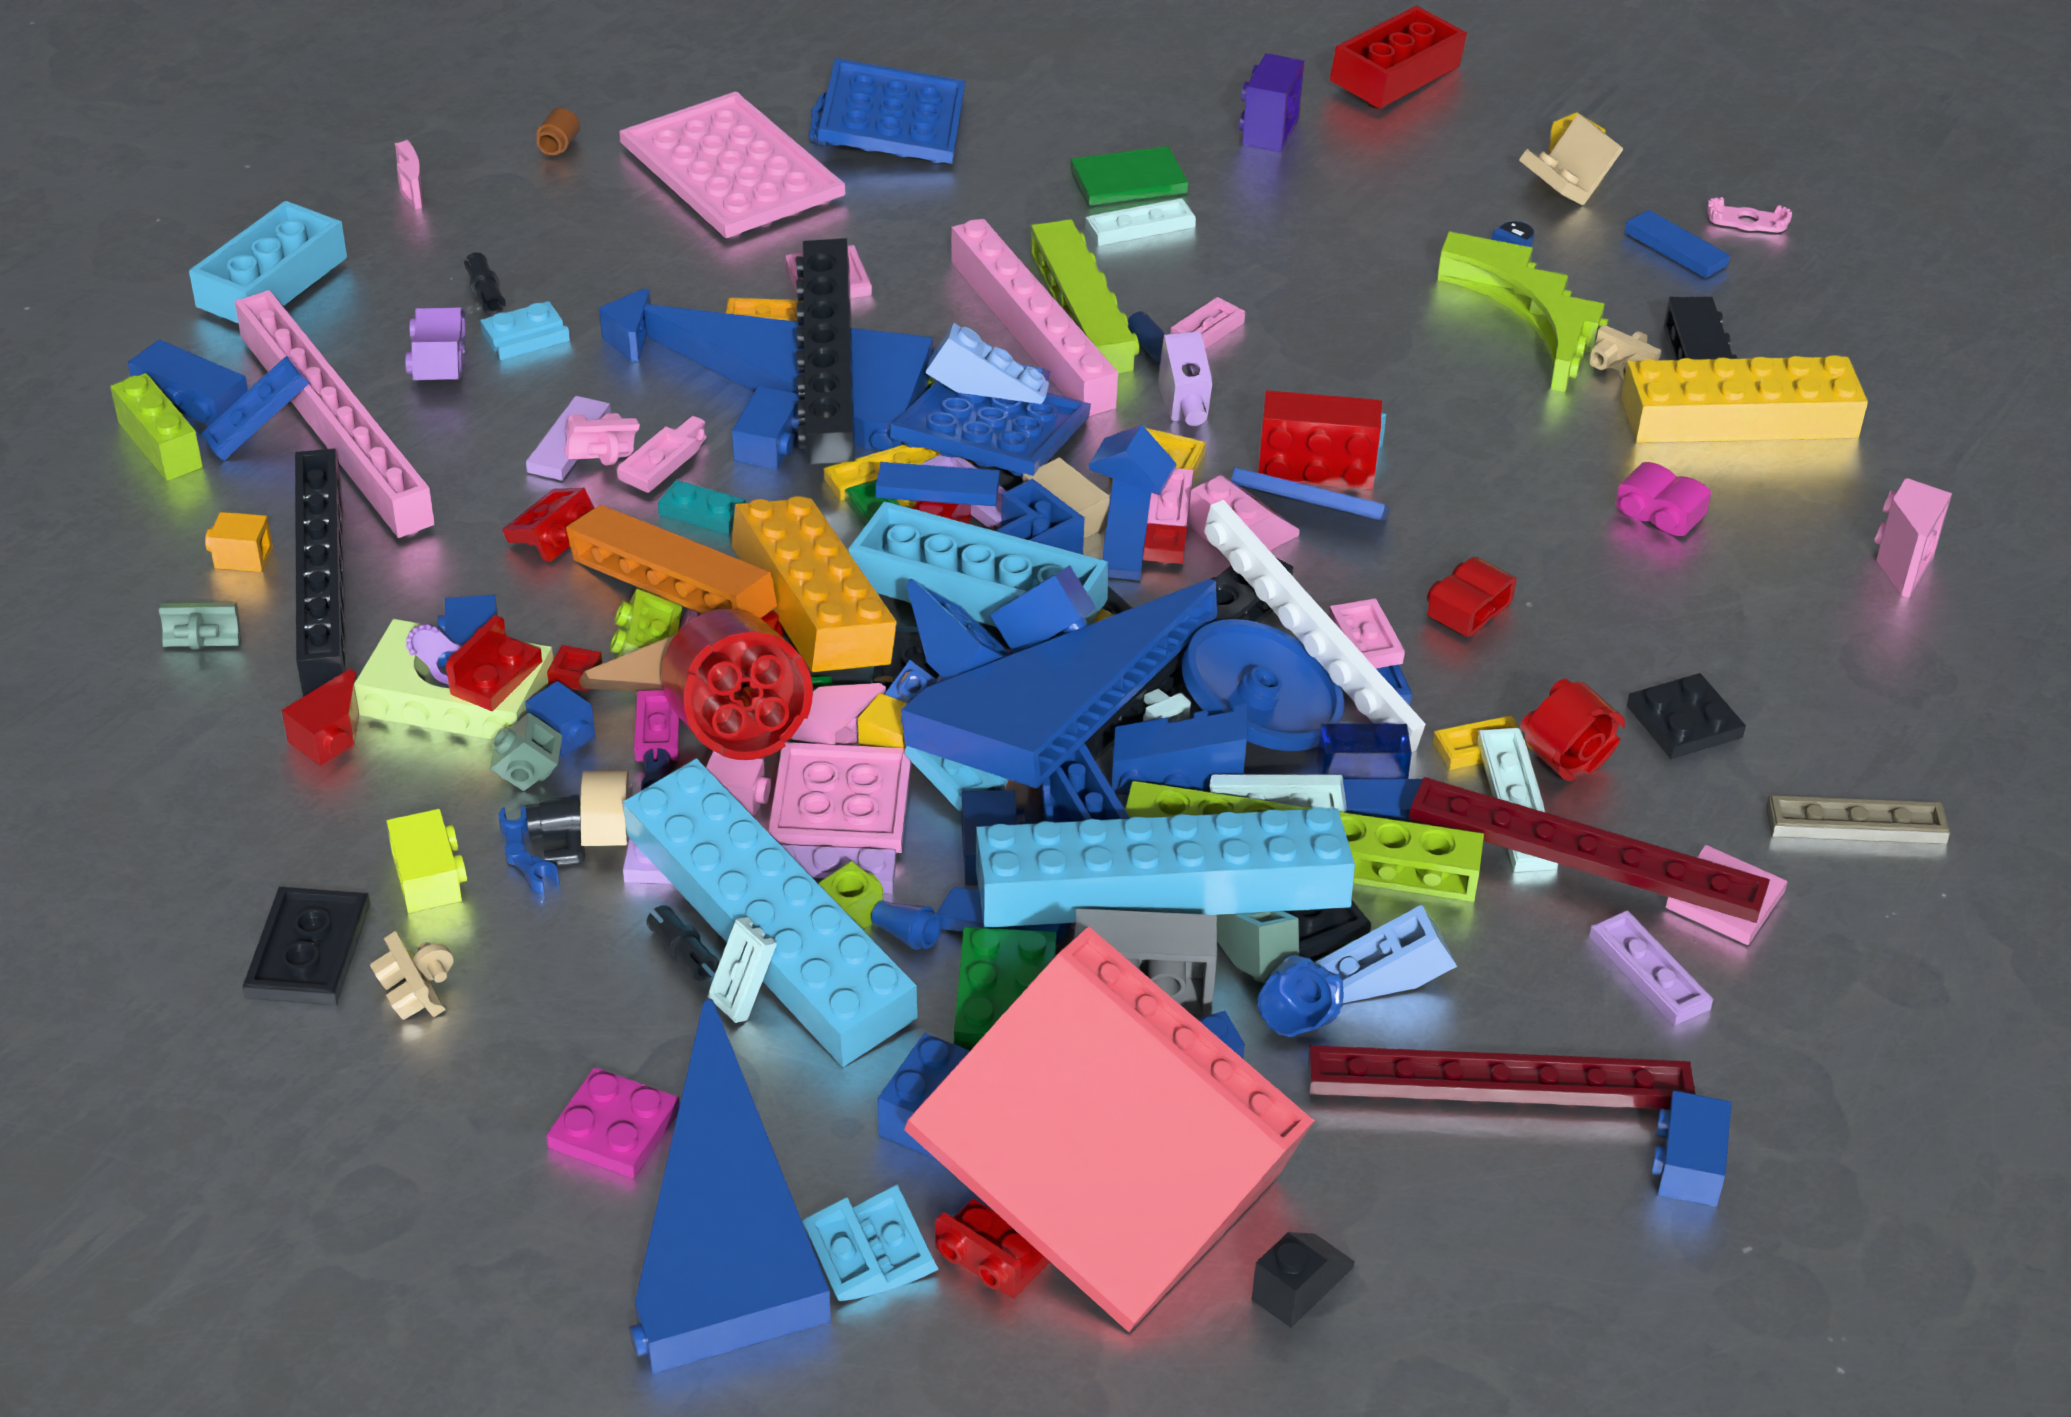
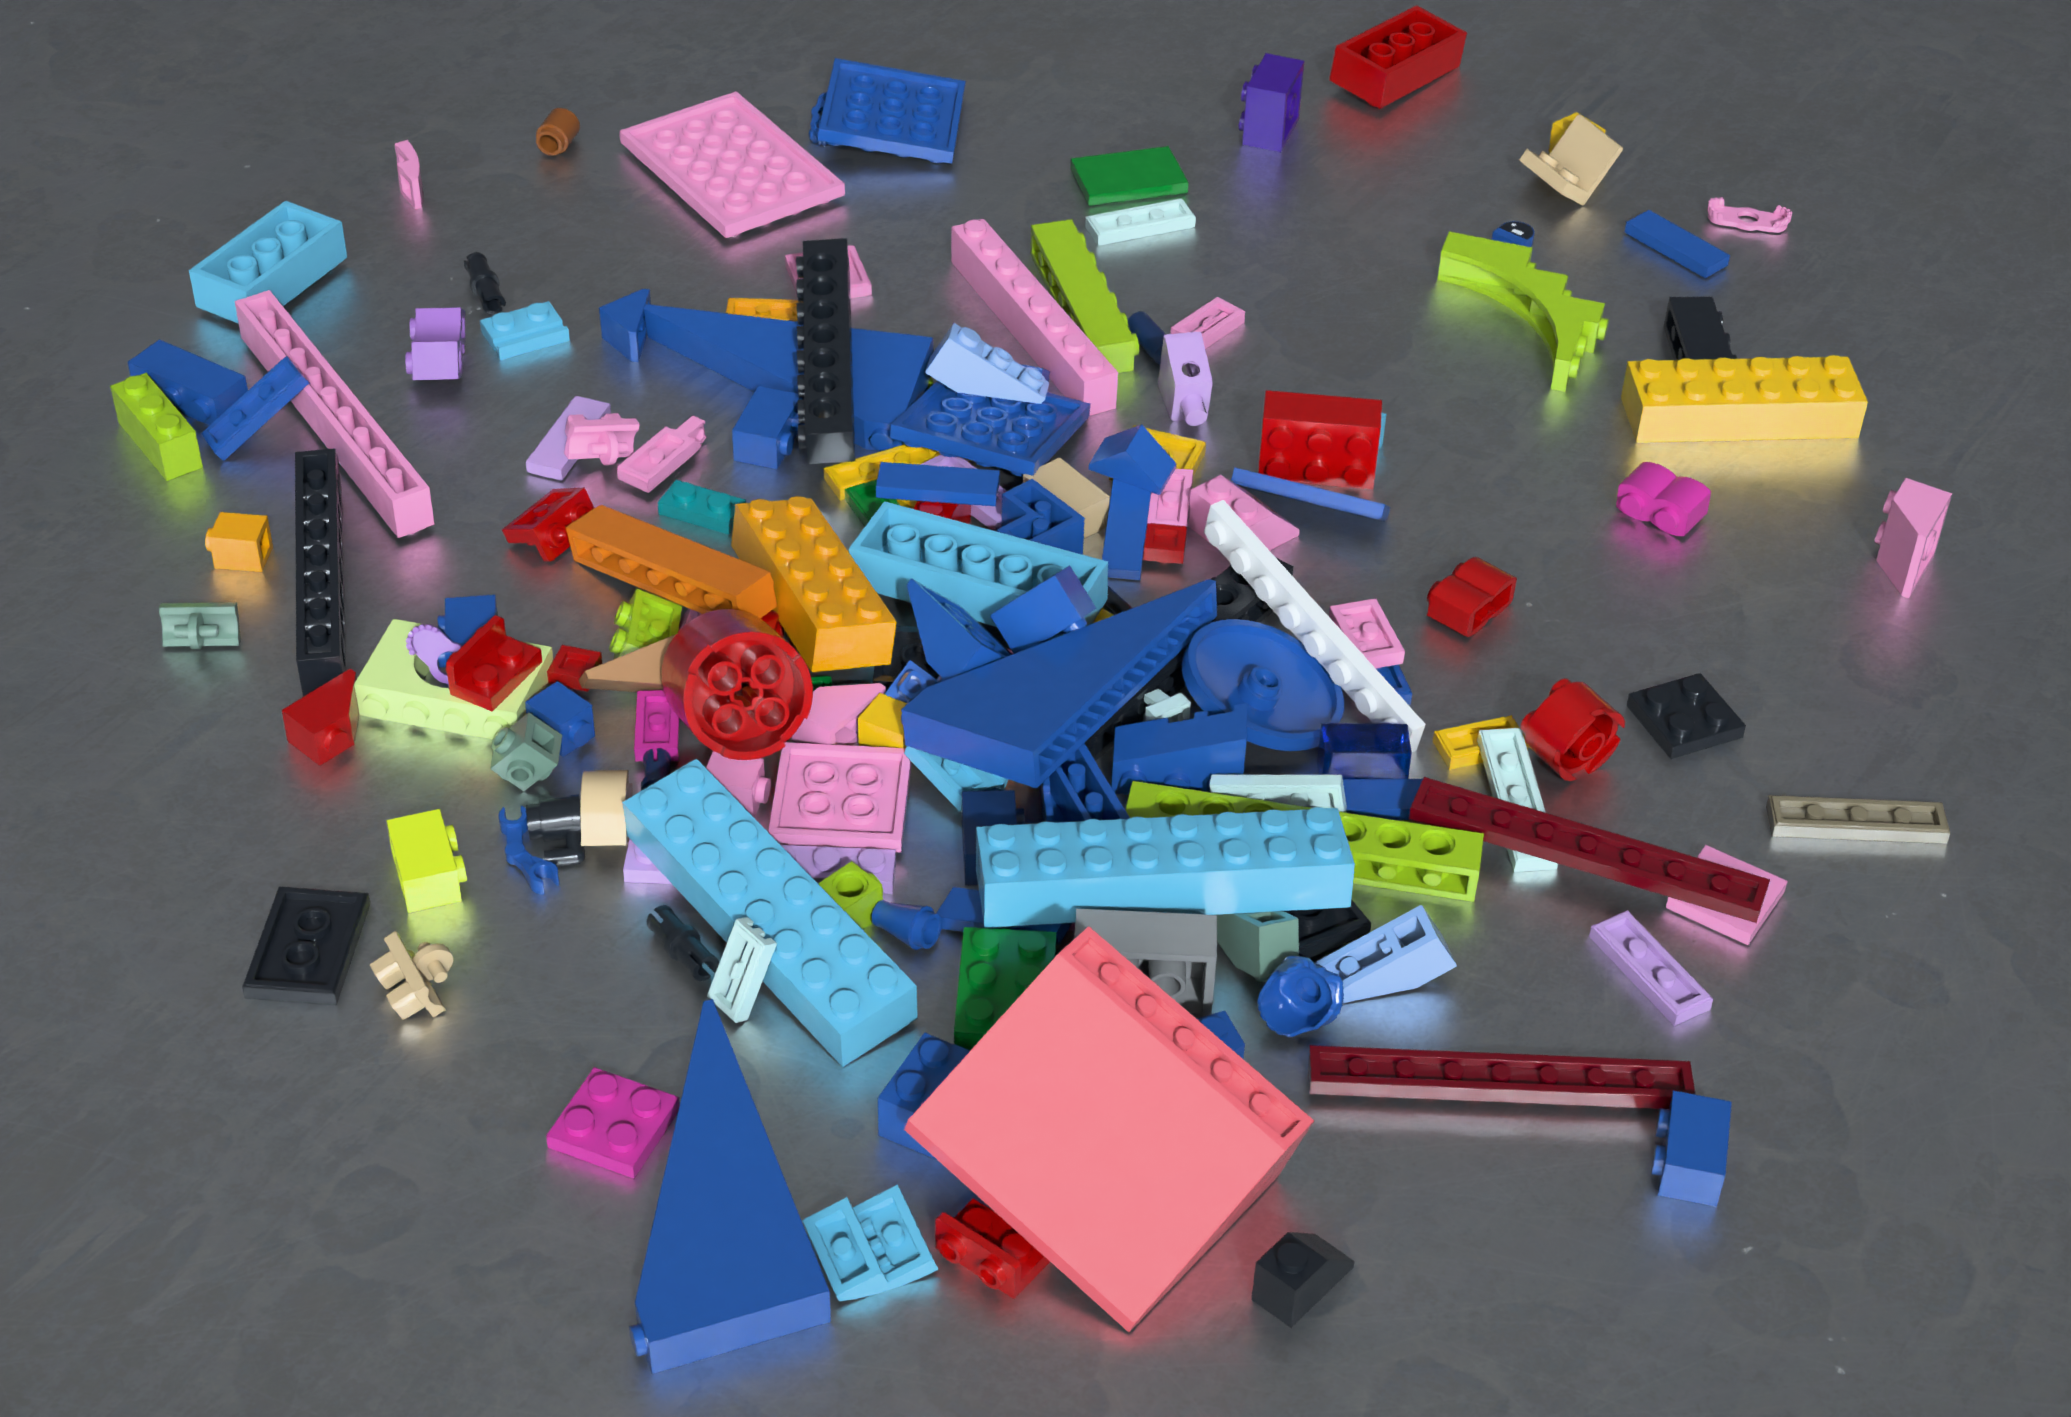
tan hips [1589,324,1661,381] -> none

